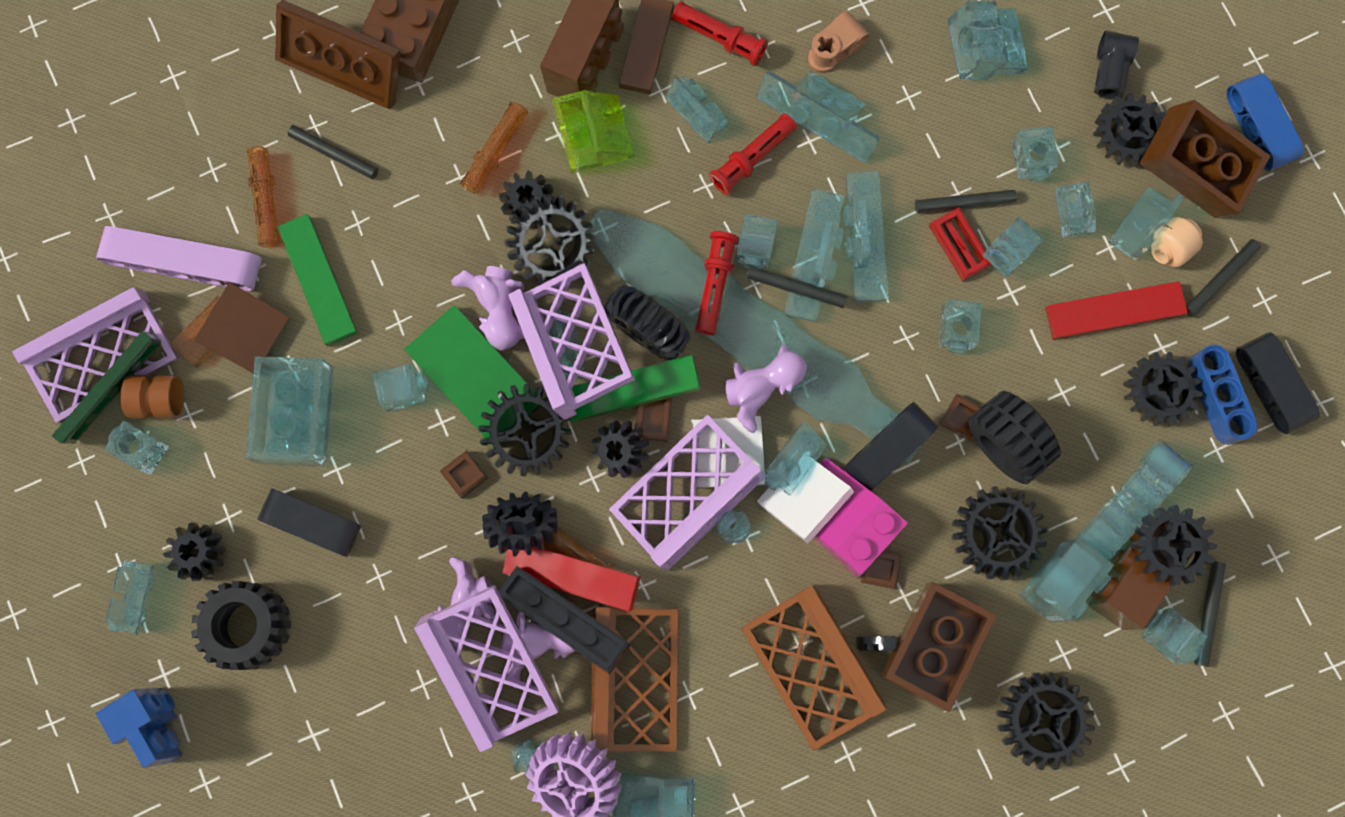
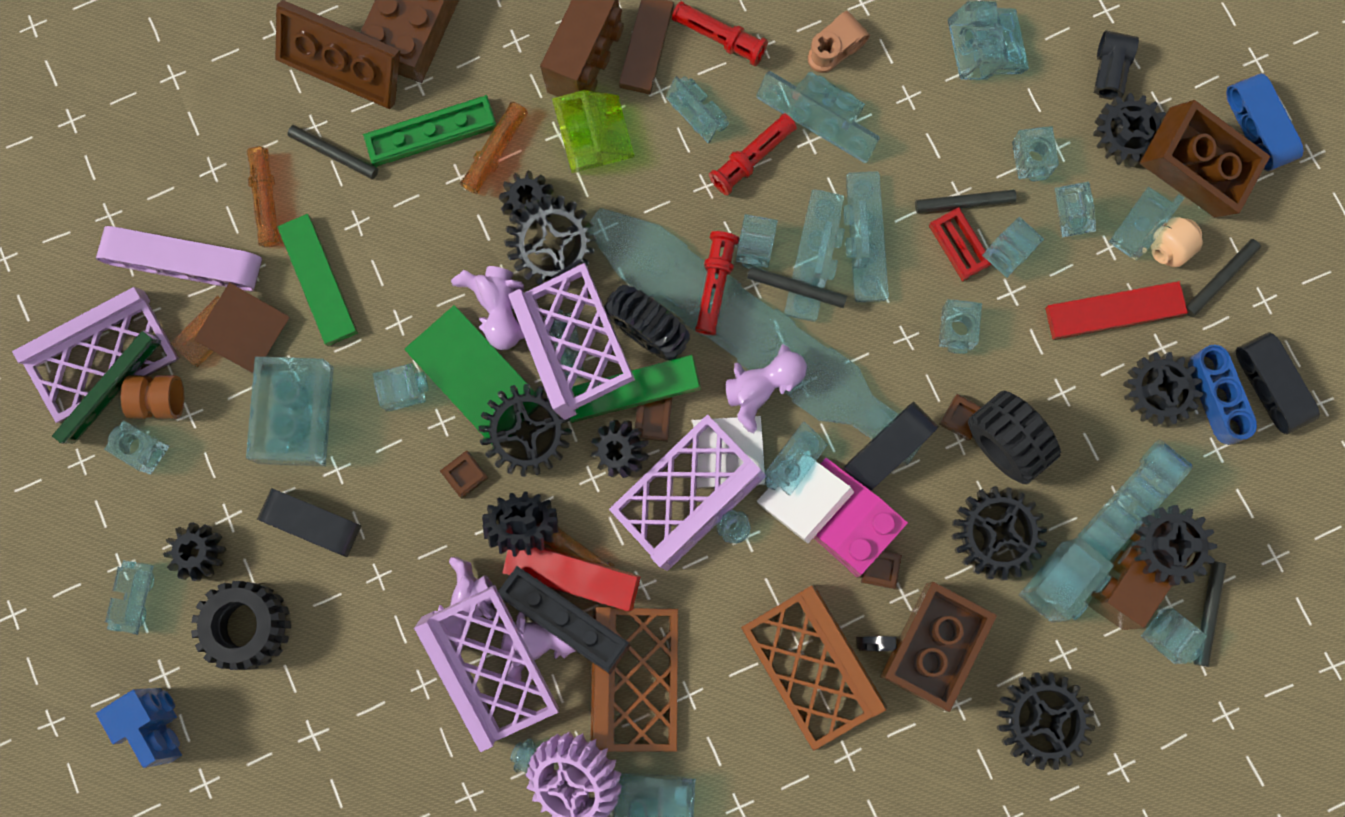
none -> green tile [363,95,498,167]

